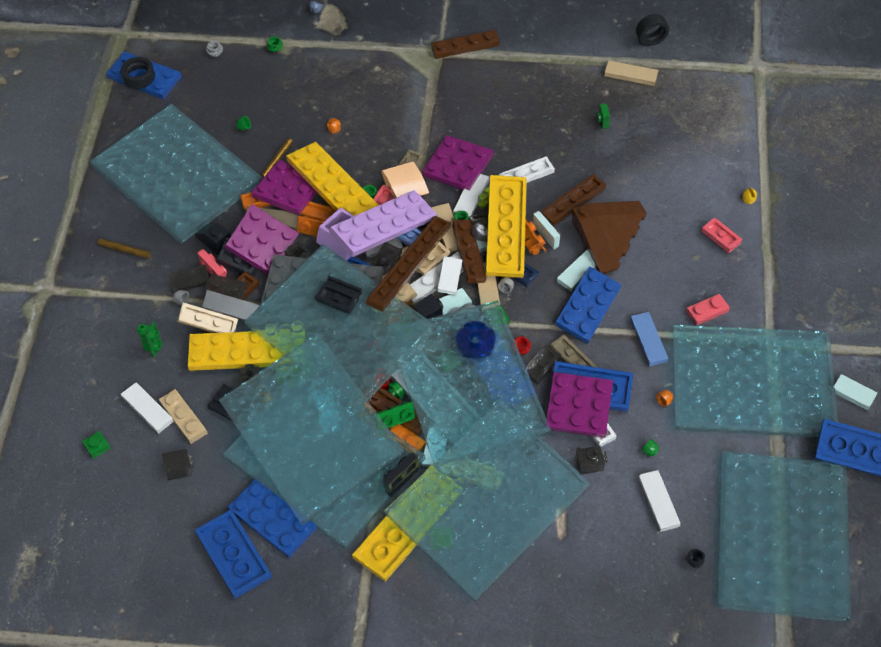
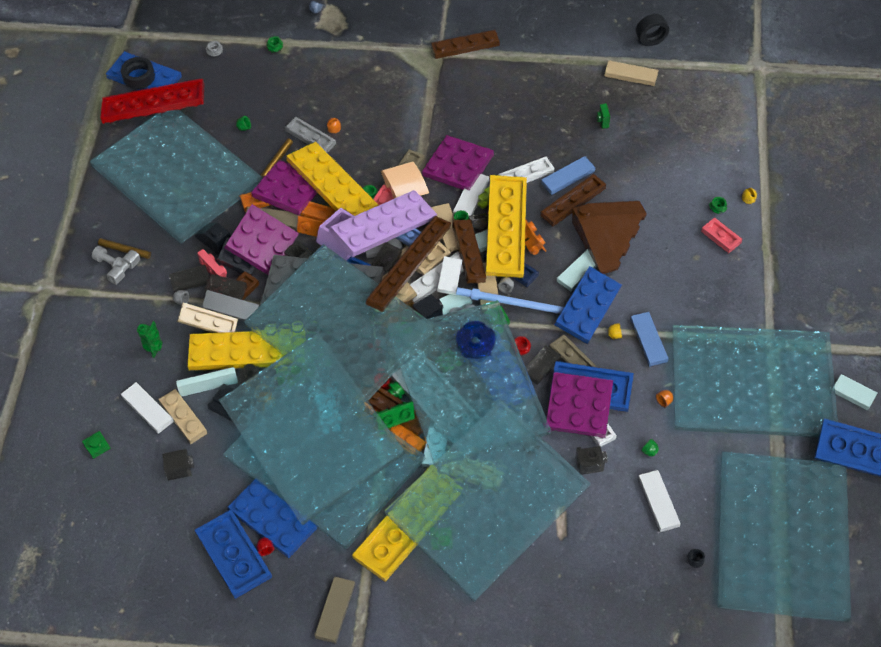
black plate [315,275,363,315] -> none
black plate [382,452,420,497] -> none
flat silver tile [471,223,488,242] -> none
light aqua tile [533,211,560,249] -> none
coral plate [686,294,730,326] -> none
none -> light grey bar [92,246,140,285]
none -> red plate [100,78,204,123]
none -> light aqua tile [176,367,238,397]
none -> red hinge [256,537,274,556]
none -> light grey tile [285,117,336,153]
none -> dark tan tile [315,577,355,643]
none -> light blue bar [456,287,564,314]
none -> medium blue tile [541,156,595,195]
none -> yellow hinge [608,323,622,339]
none -> green plate [709,197,727,214]

